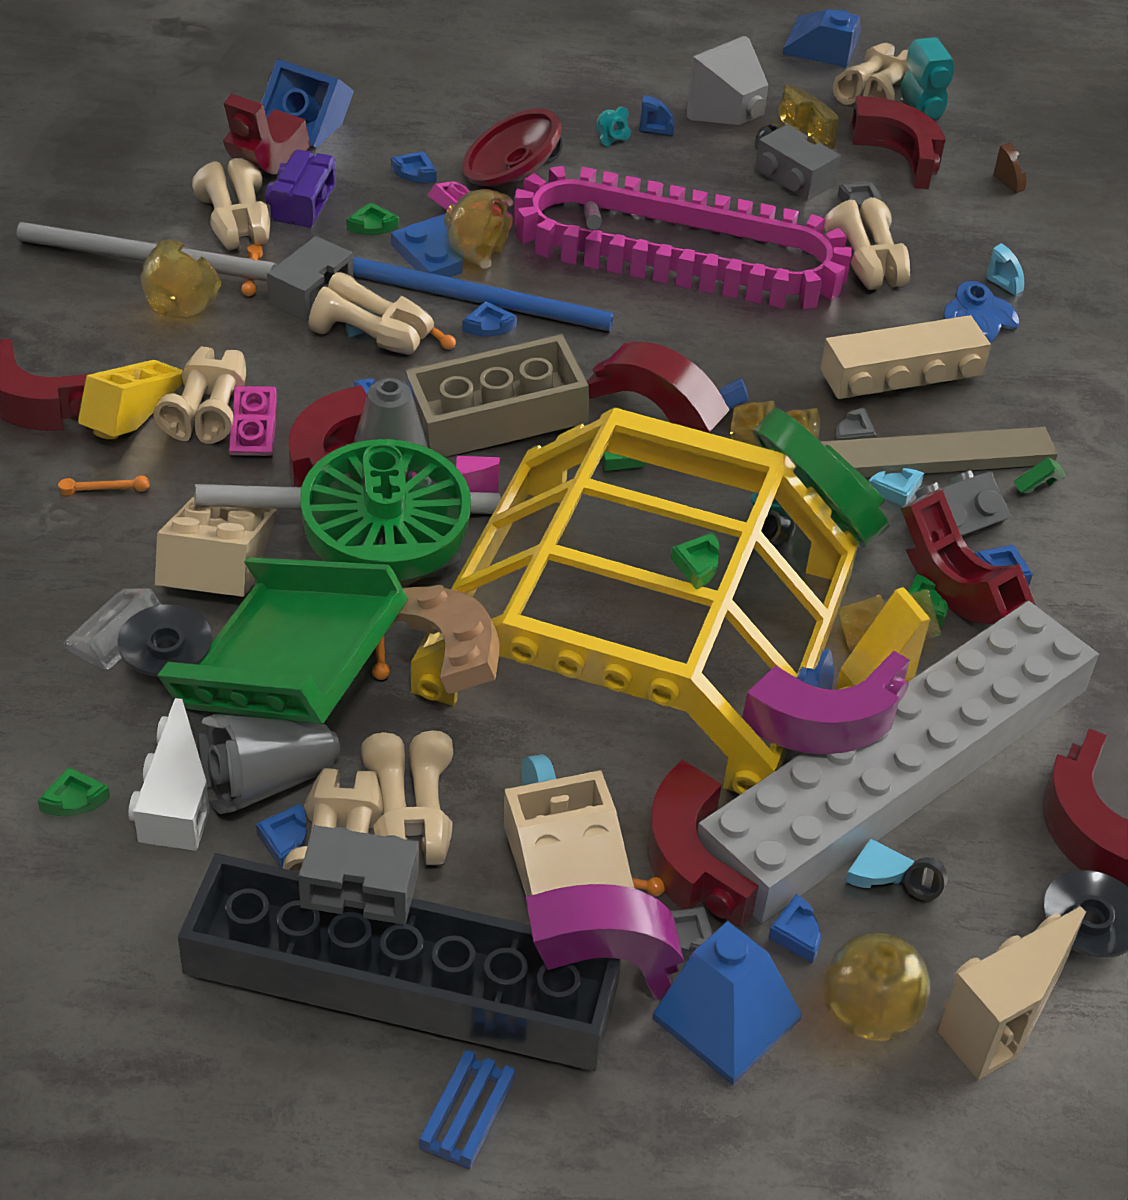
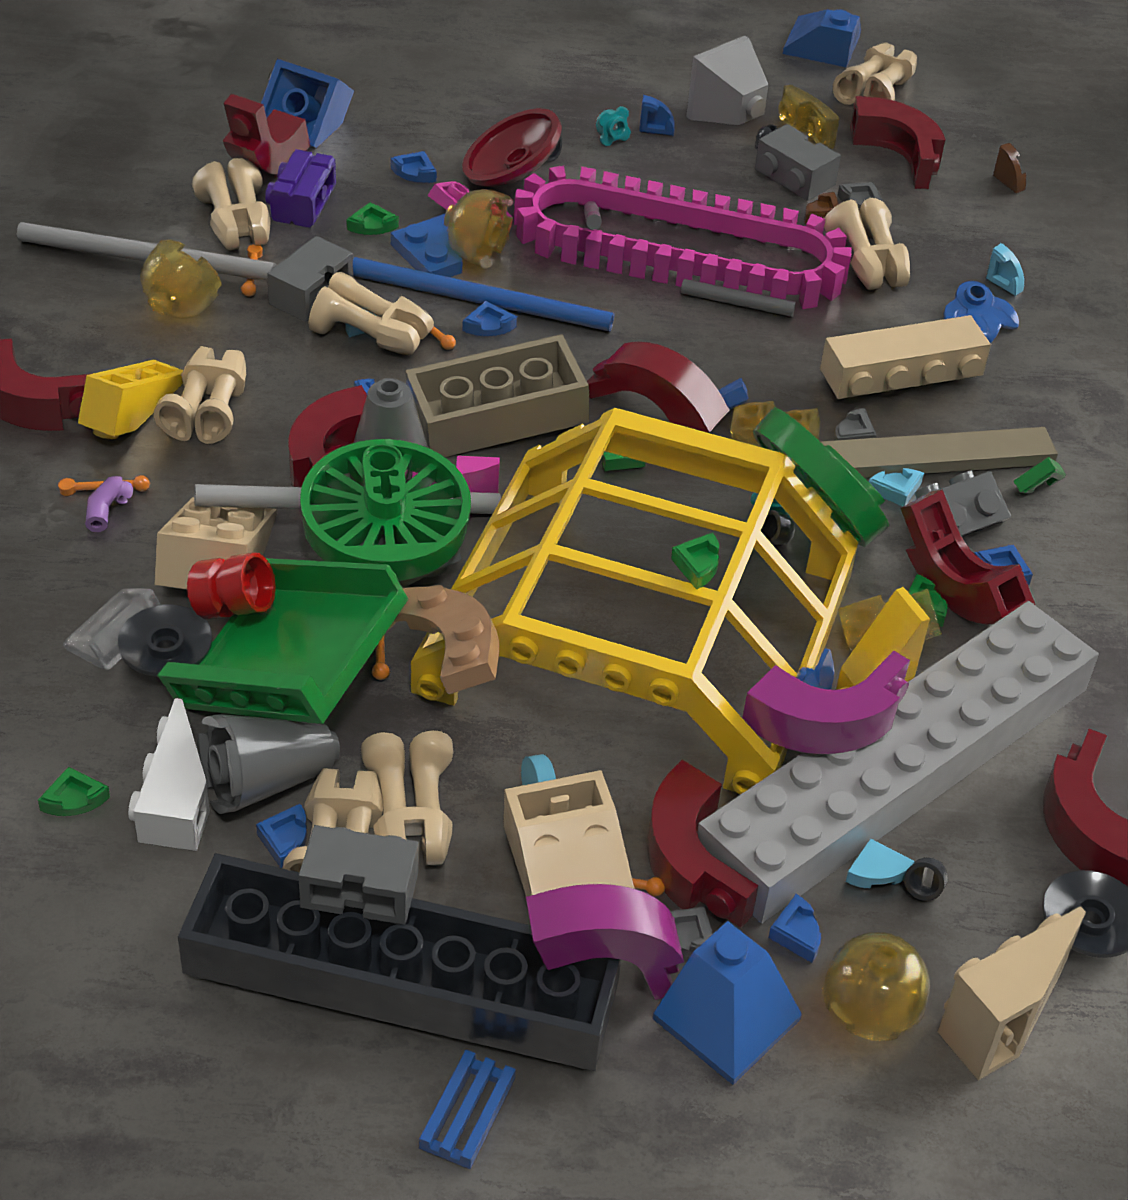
dark pink slope [229,386,277,456] -> none
teal brick [901,37,955,120] -> none
none -> medium lavender arm [85,476,133,532]
none -> red wheel [187,553,276,619]
none -> dark grey bar [681,279,796,317]
none -> reddish brown tile [804,192,839,225]

